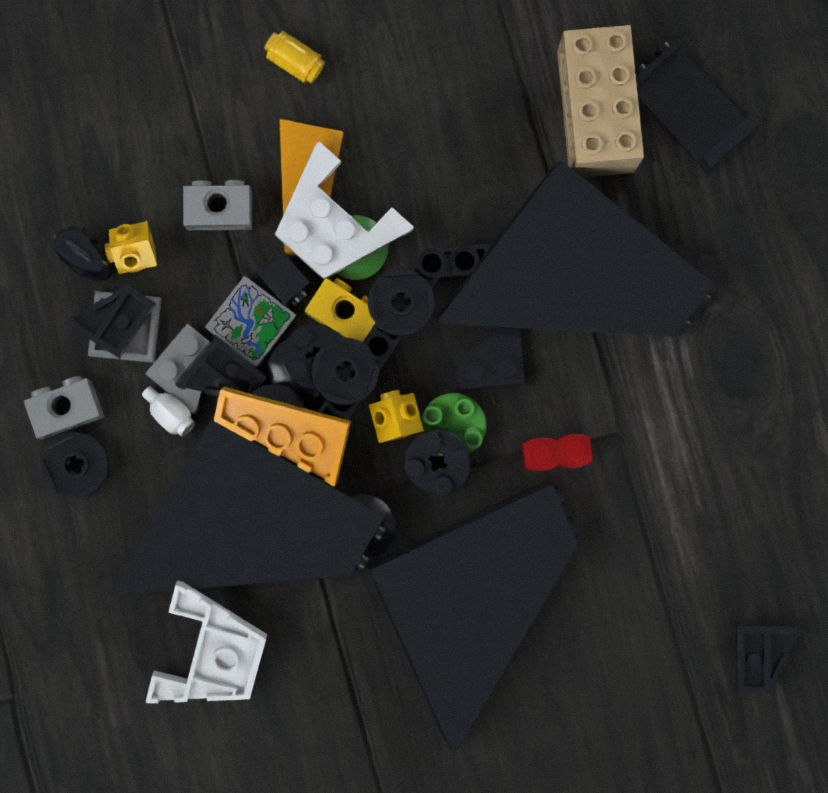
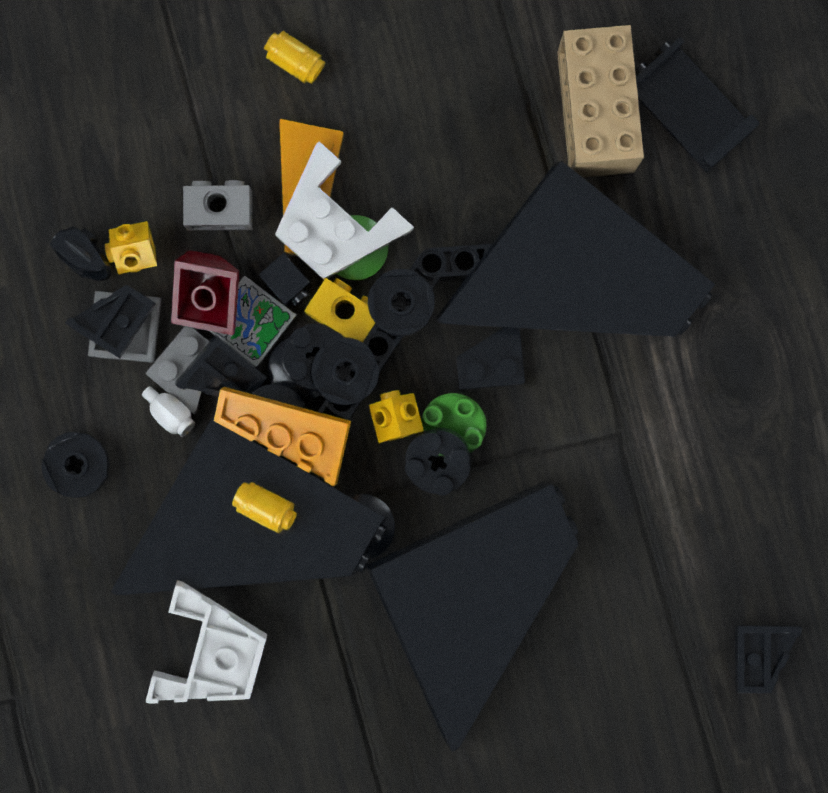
light grey brick [24,376,105,440] -> none
red brick [521,434,593,472] -> none
none -> dark red slope [171,250,240,336]
none -> yellow head [232,482,297,533]

